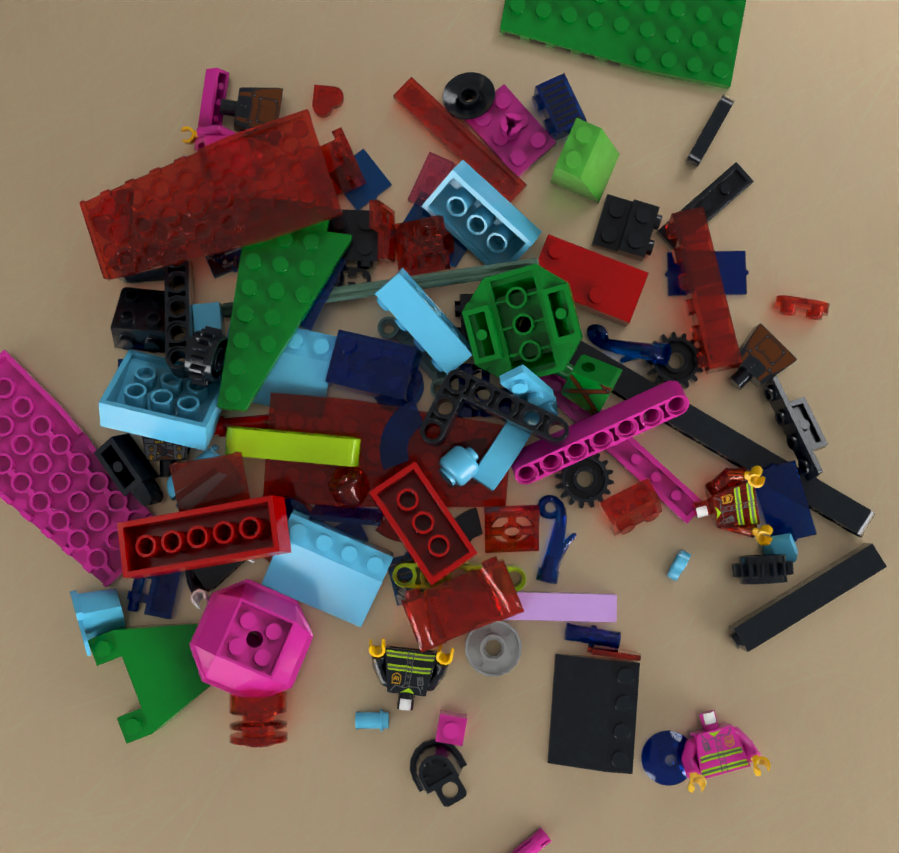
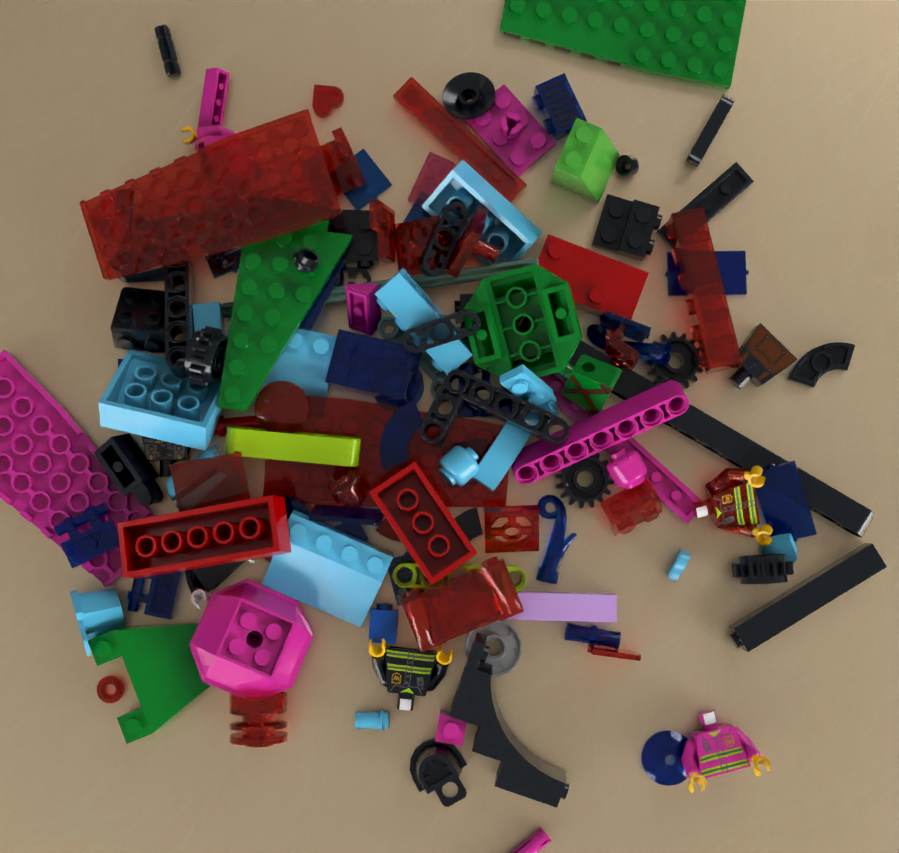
torso [219,87,283,144] -> none
black slope [547,654,640,774] -> none
black bracket [763,376,828,481] -> none
clear red plate [775,295,830,320] -> none
none -> clear blue plate [54,503,120,568]
none -> clear red plate [97,675,125,703]
none -> black axle [155,25,181,77]
none -> clear red dish [254,381,309,434]
none -> black plate [293,247,320,273]
none -> dark pink slope [345,283,381,336]
none -> blue brick [369,603,399,644]
none -> black beam [402,309,481,353]
none -> black beam [419,202,468,277]
none -> clear red tile [447,205,501,278]
none -> black arch [449,632,570,808]
none -> clear blue piece [599,311,651,343]
none -> clear red bracket [604,323,640,370]
none -> dark pink head [606,447,647,490]
none -> black hinge [616,155,639,176]
none -> black tile [787,342,855,388]

